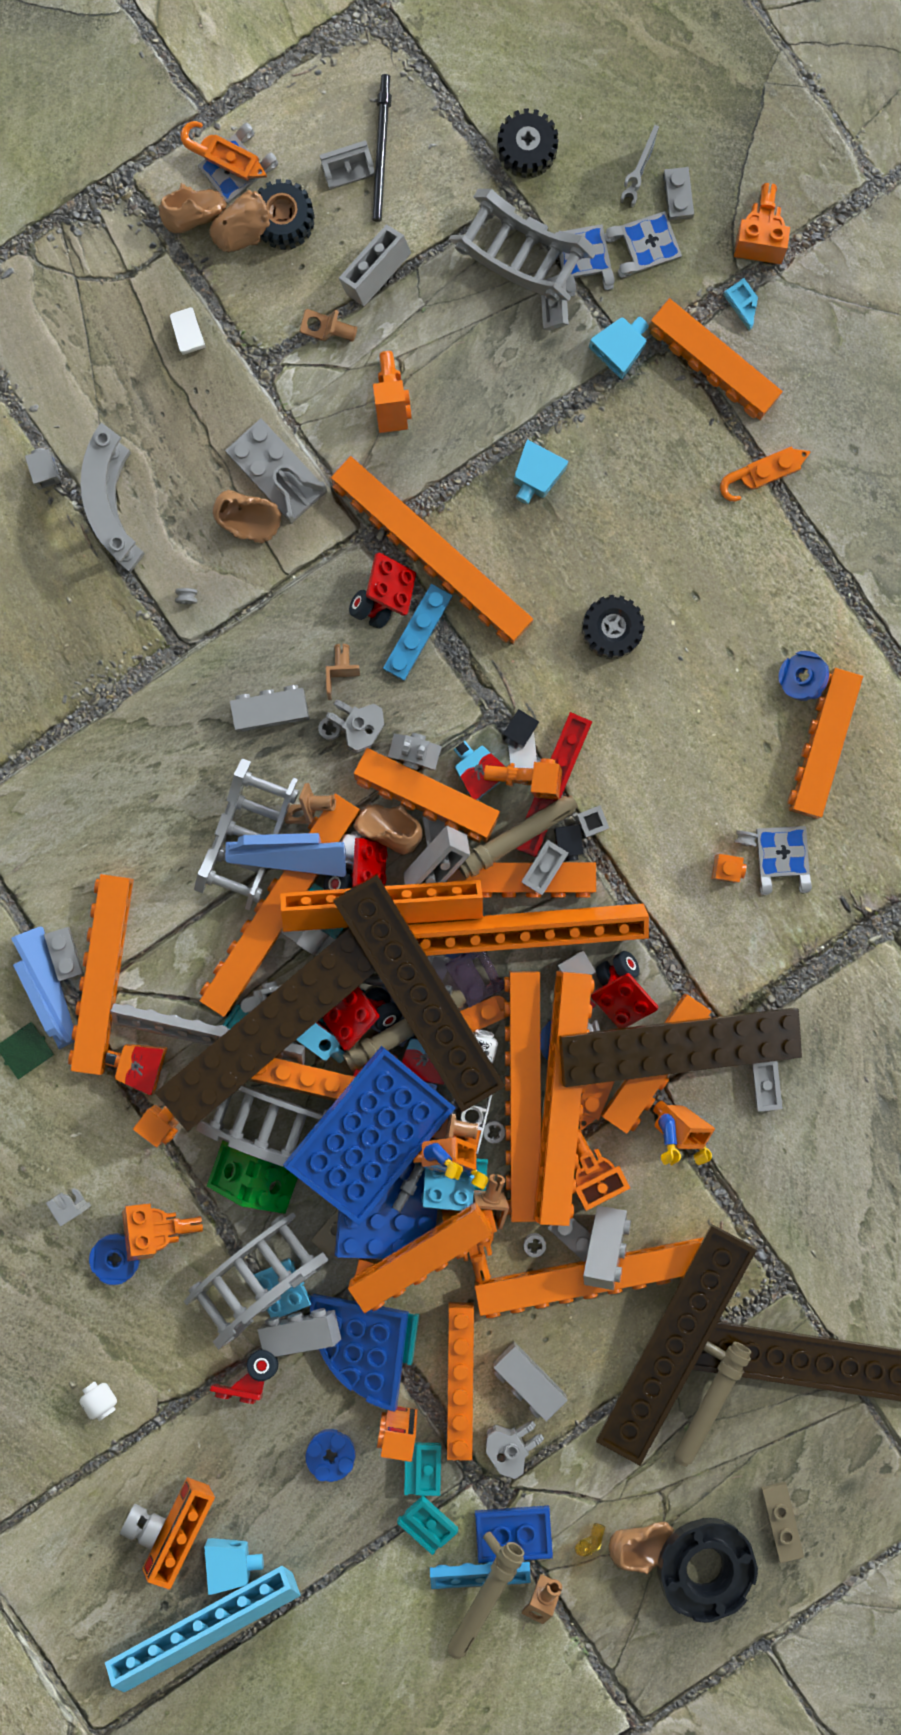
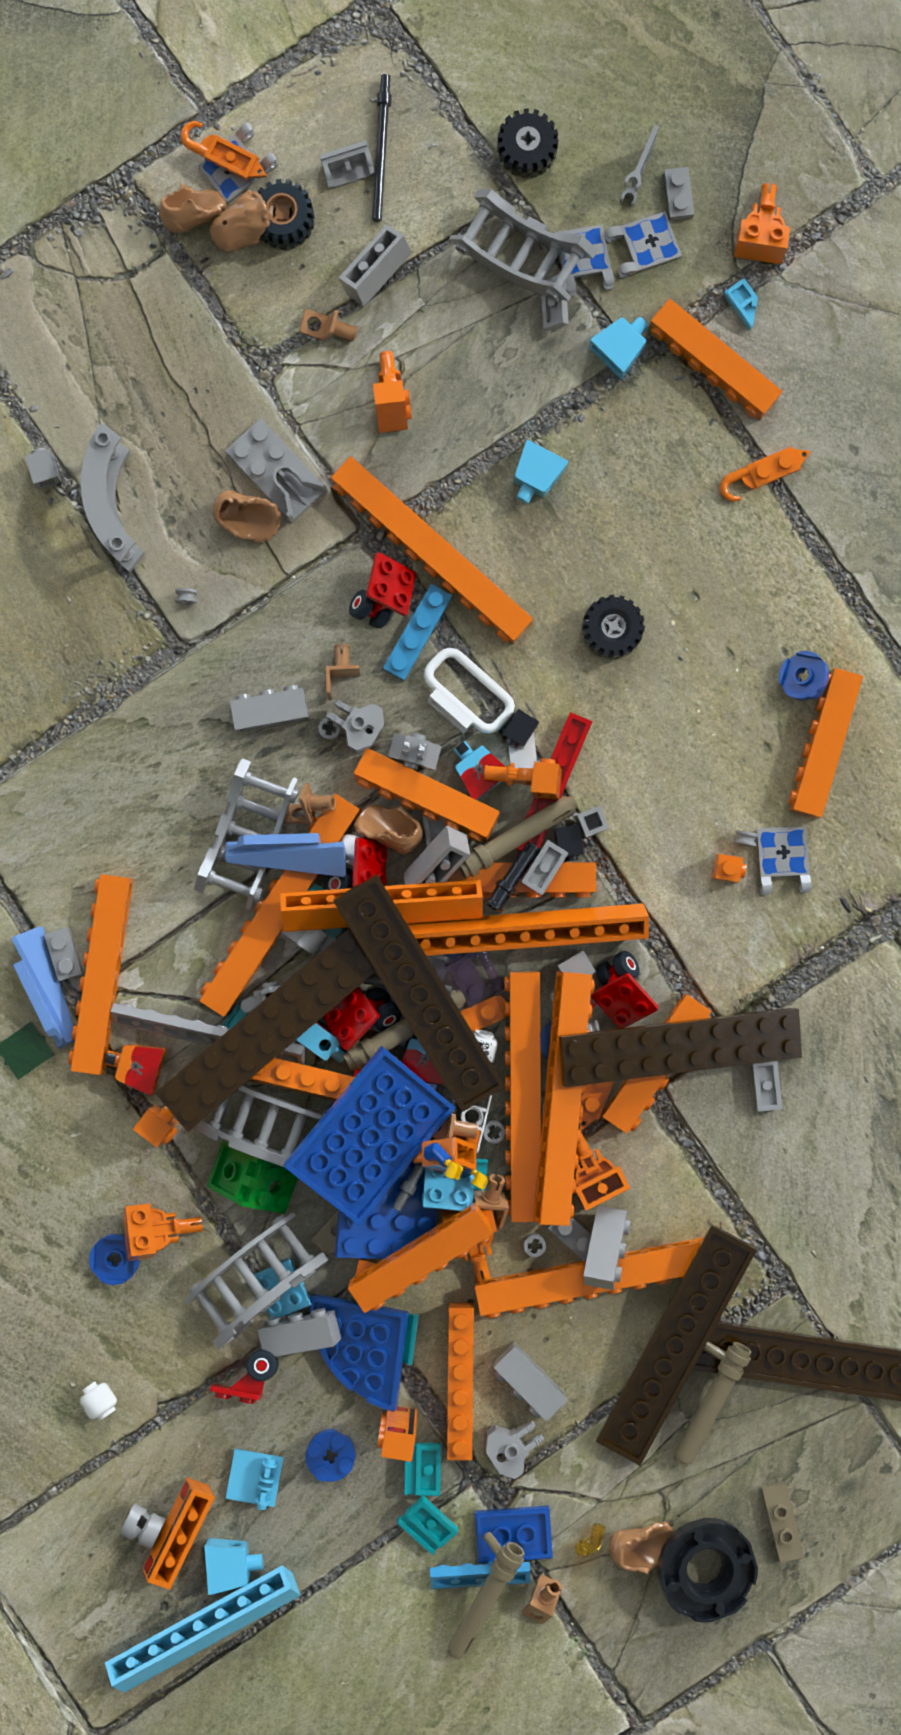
light grey hinge [46,1188,91,1226] -> none
white piece [170,307,206,355] -> none
orange torso [653,1101,715,1166] -> none
none -> medium azure hinge [226,1448,284,1510]
none -> white bar [424,648,515,734]
none -> black pin [483,841,540,914]

